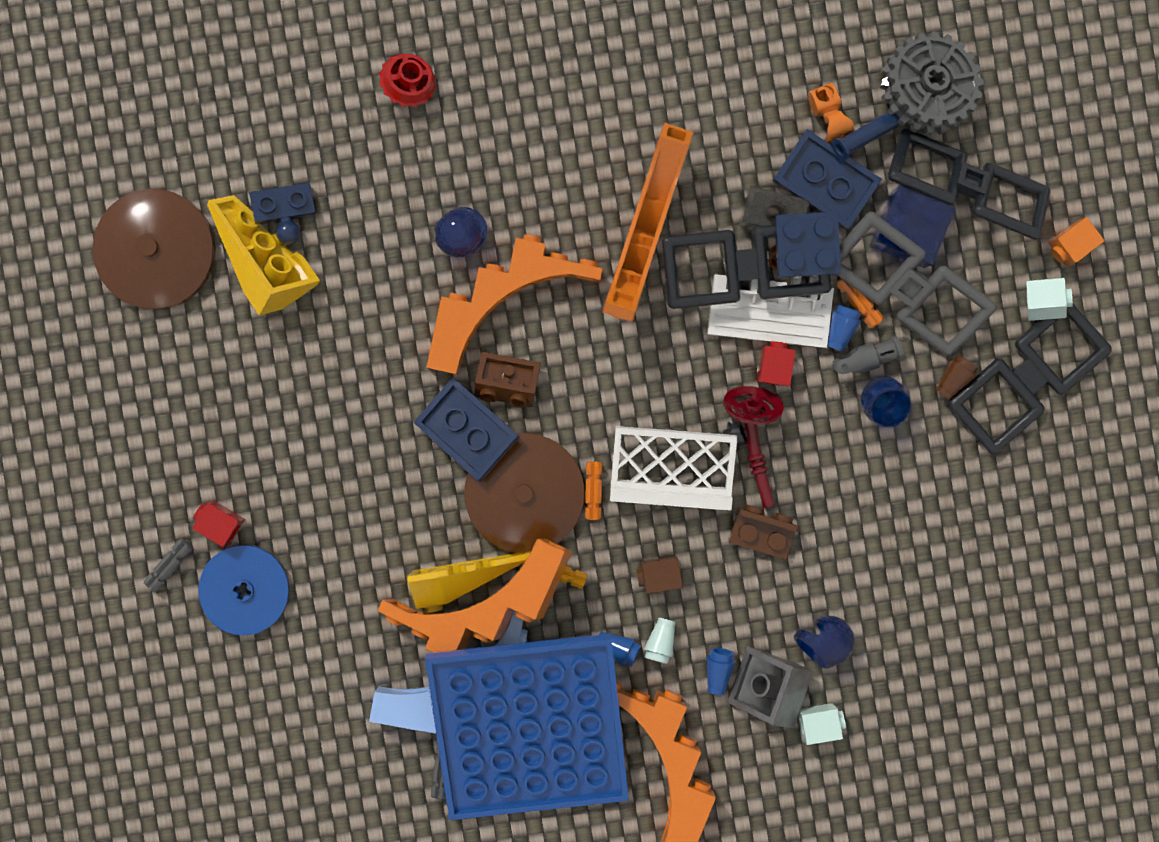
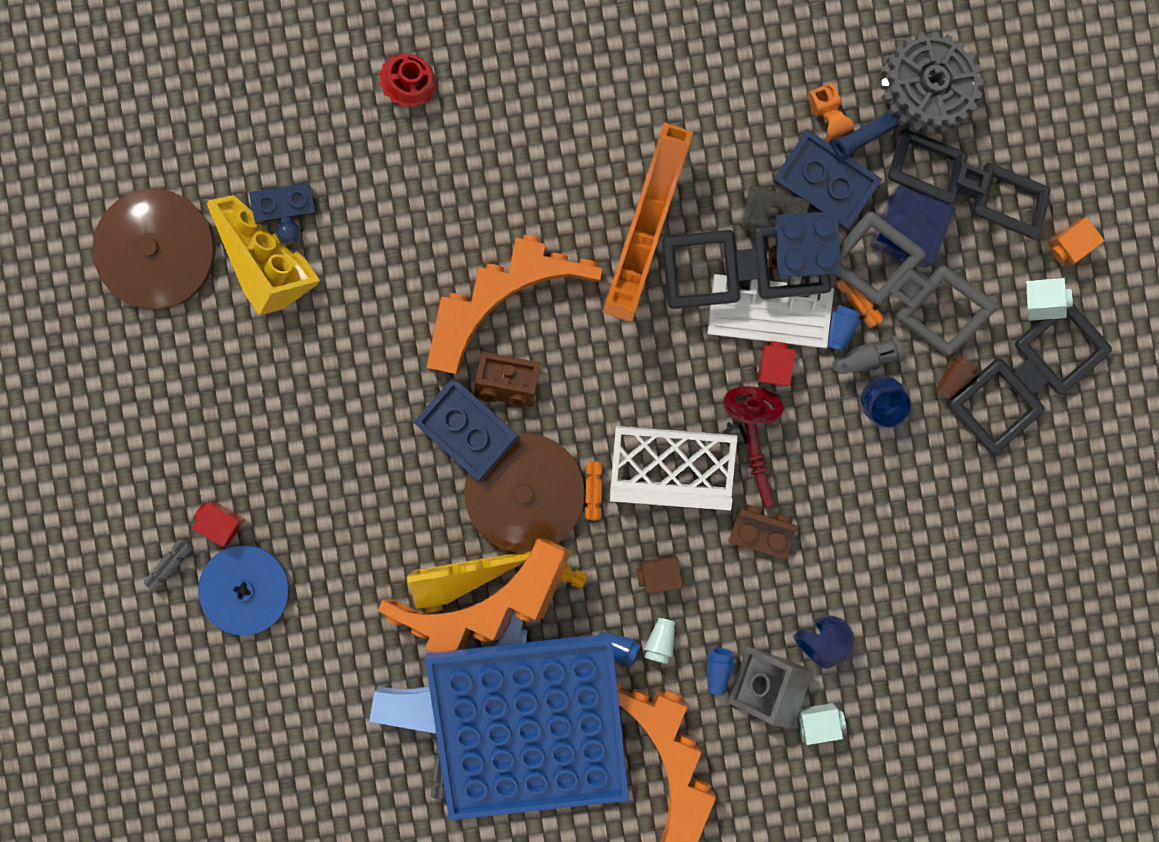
clear blue helmet [434,207,487,258] -> none

